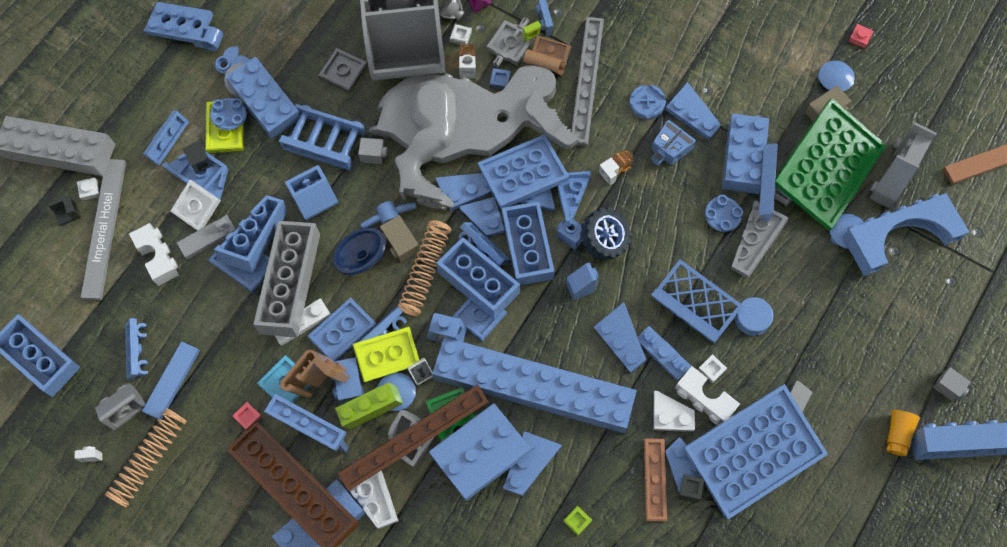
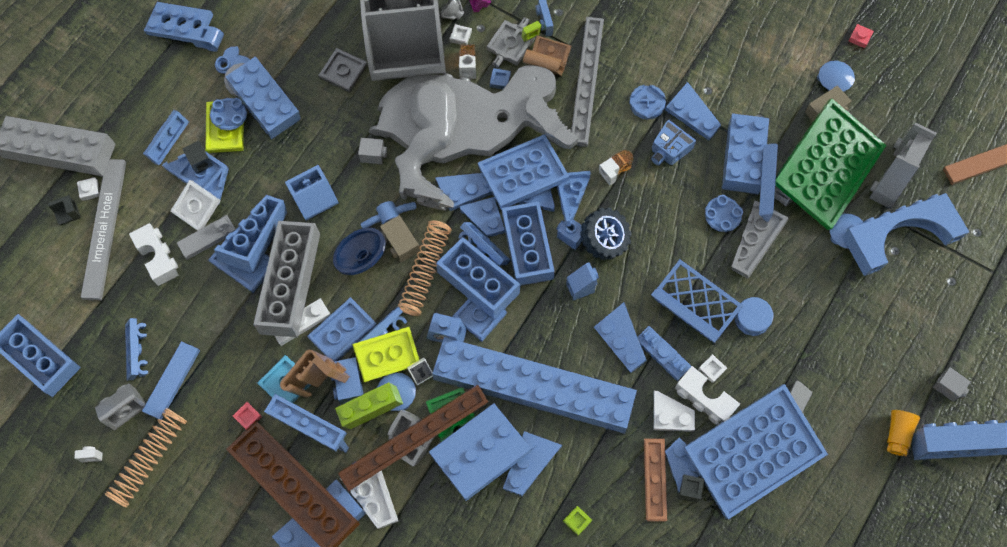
medium blue fence [279,104,366,171] -> none

